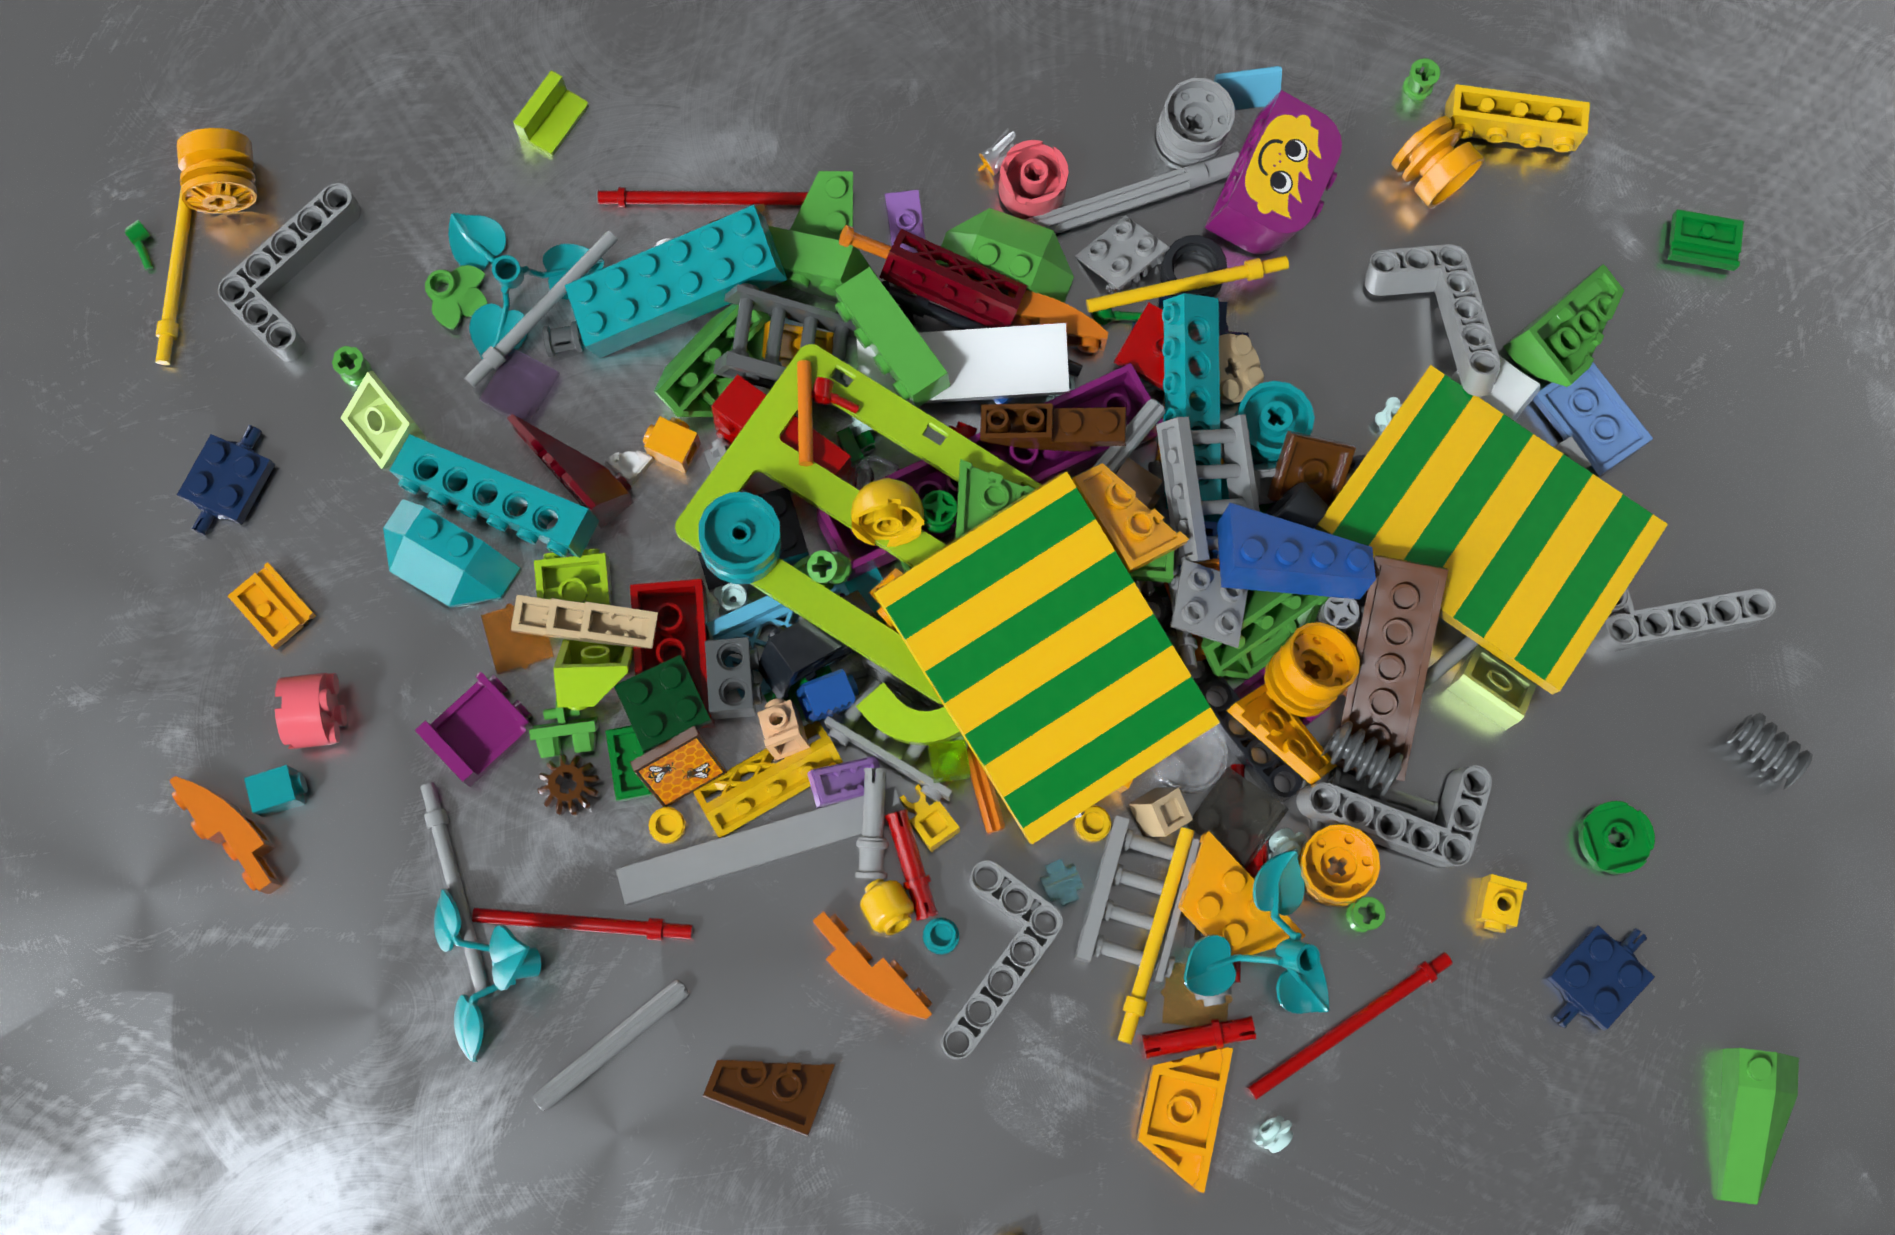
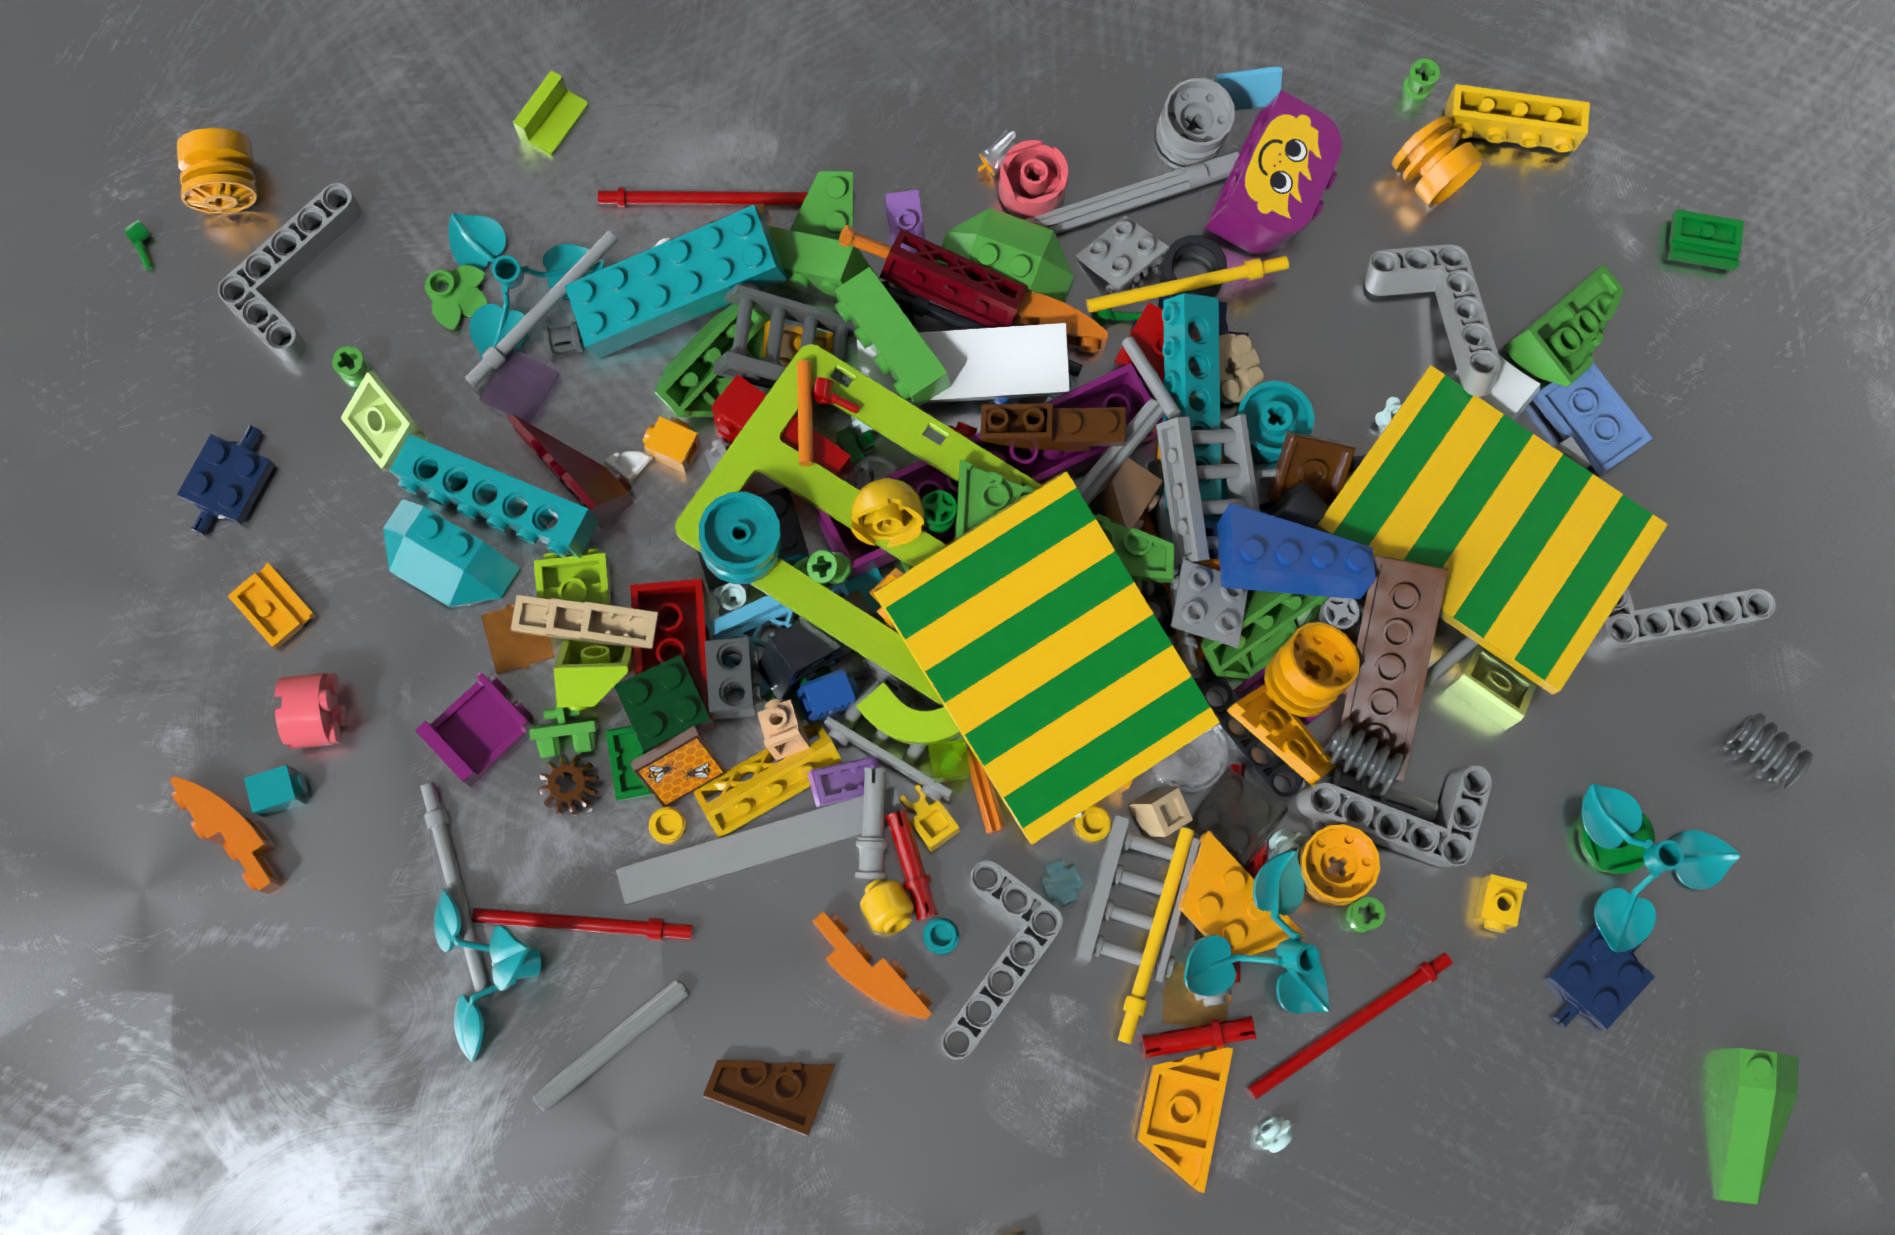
yellow bar [155,186,192,365] -> none
light orange wing [1072,463,1189,573] -> none
none -> light grey bar [1122,337,1181,420]
none -> teal plant [1582,783,1740,953]

